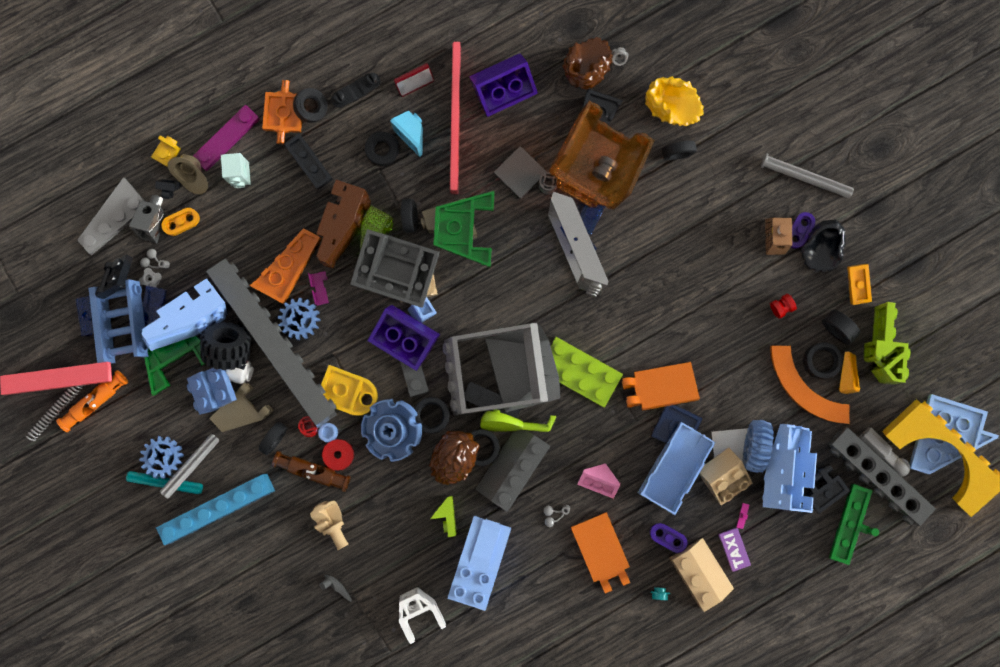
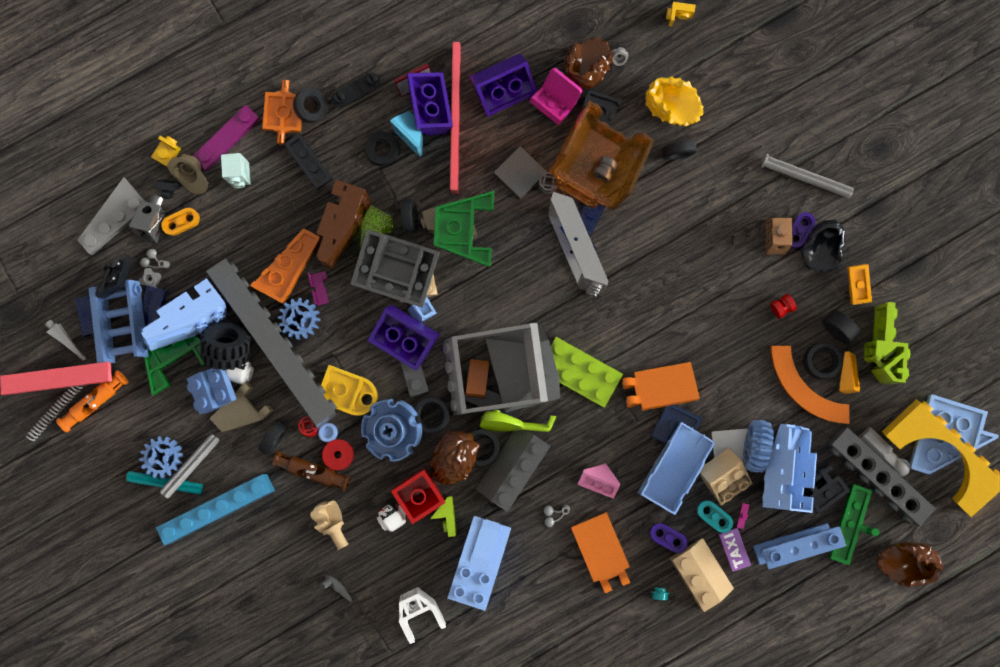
none -> light grey piece [45,320,86,361]
none -> white head [377,502,406,532]
none -> red slope [391,467,446,524]
none -> dark purple slope [406,72,453,135]
none -> dark orange tile [466,359,489,398]
none -> dark pink bracket [529,68,582,125]
none -> yellow bracket [666,2,696,26]
none -> teal plate [697,500,733,533]
none -> medium blue fence [752,523,846,569]
none -> reddish brown hair [876,542,943,588]

